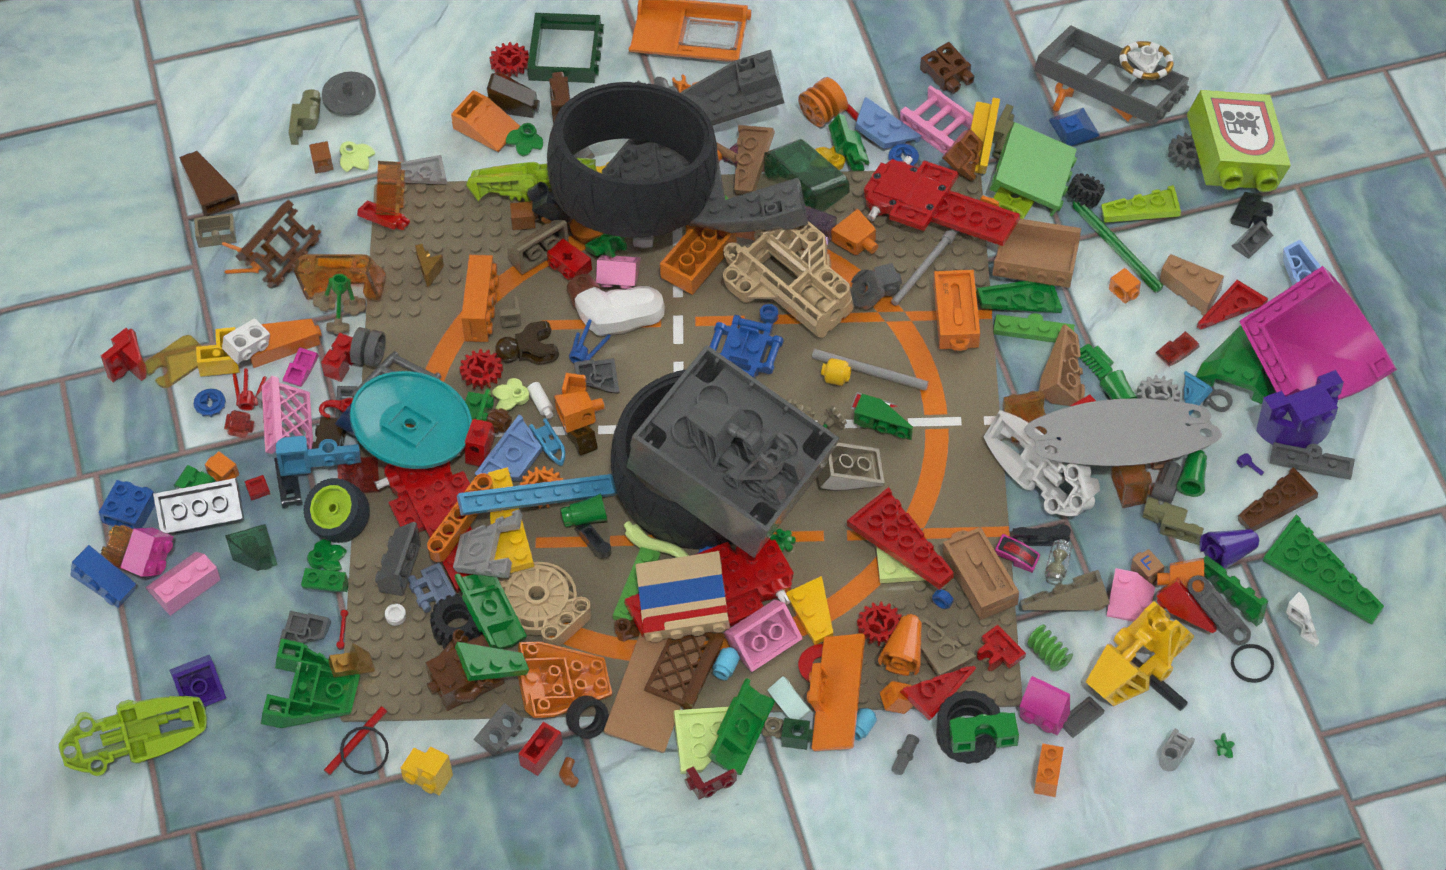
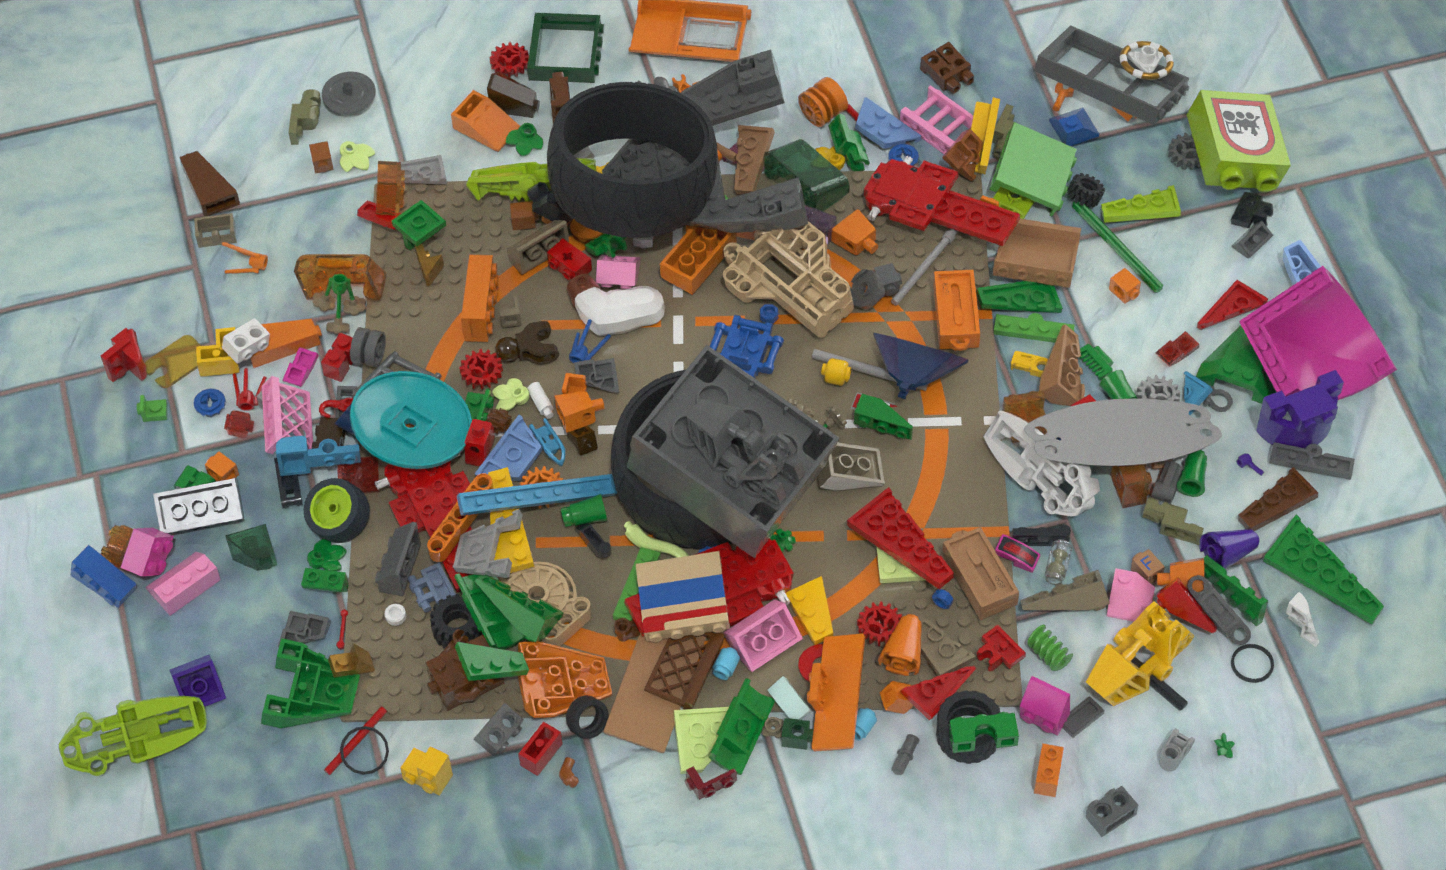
blue brick [98,480,155,532] -> none
reddish brown fence [235,199,322,288] -> none
red tile [244,475,270,501] -> none
medium nougat wedge [1160,254,1224,316] -> none
none -> bright green bracket [137,395,168,422]
none -> green bracket [392,200,447,250]
none -> green wedge [475,575,564,642]
none -> dark blue panel [873,332,969,399]
none -> yellow piece [1010,351,1048,378]
none -> dark grey brick [1086,786,1138,837]

